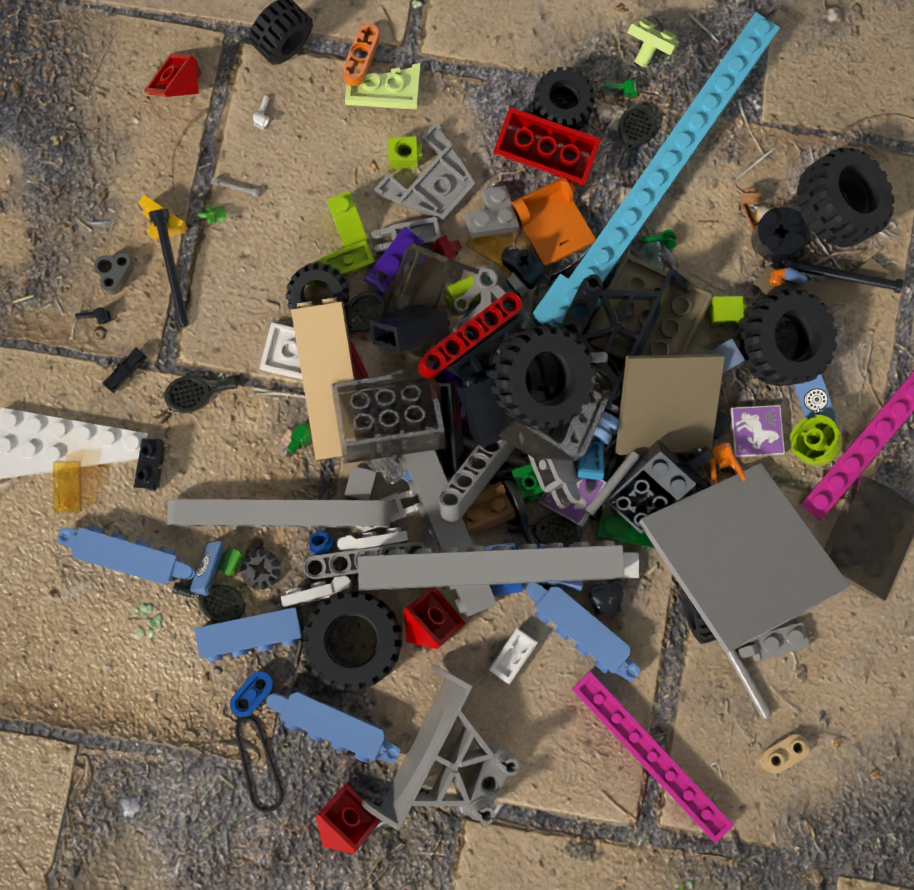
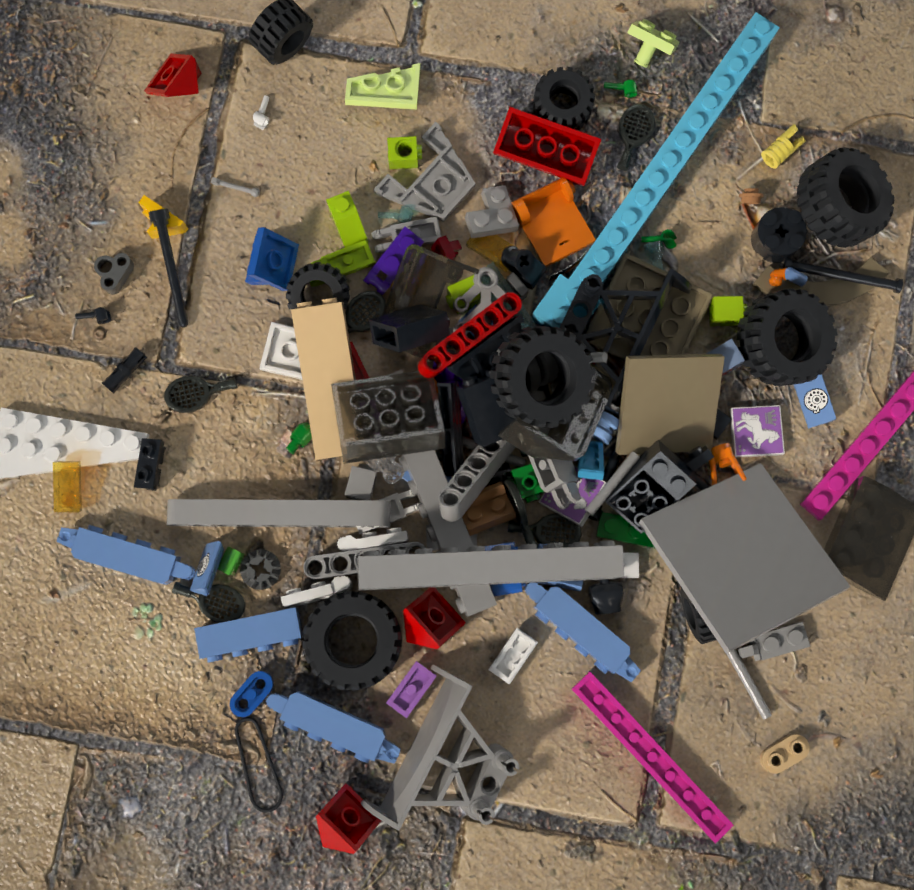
bright green plant [197,204,227,224] -> none
blue plate [309,531,334,555] -> none
orange beam [343,24,380,86] -> none
lime cylinder [790,415,843,466] -> none
none -> blue bracket [245,227,299,291]
none -> clear light blue hand [378,206,414,223]
none -> medium lavender plate [386,661,437,718]
none -> light yellow hinge [761,124,806,169]

